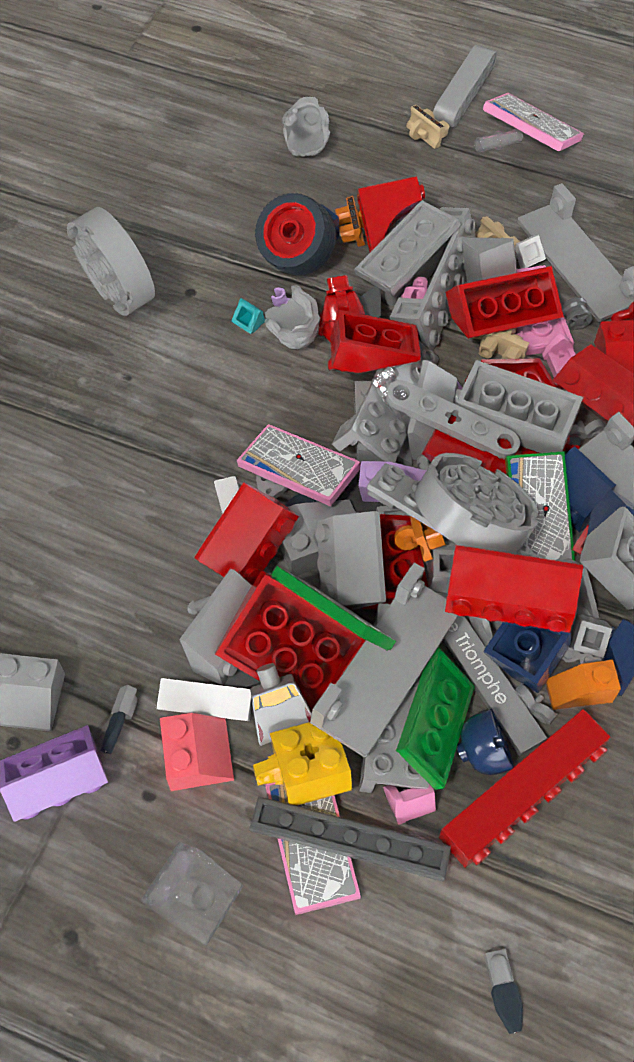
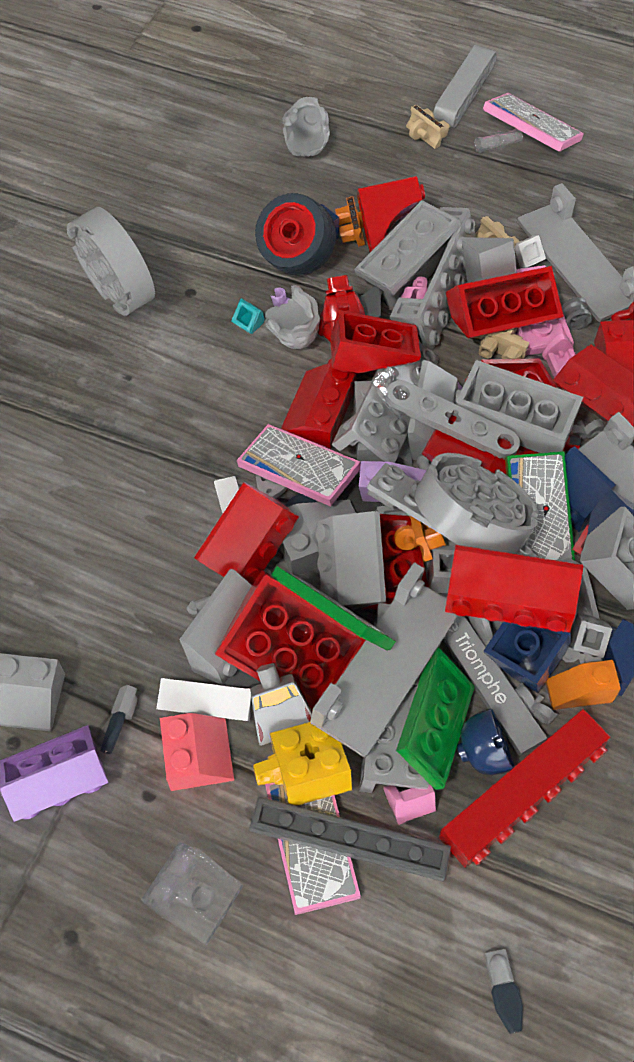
none -> red slope [281,362,357,449]

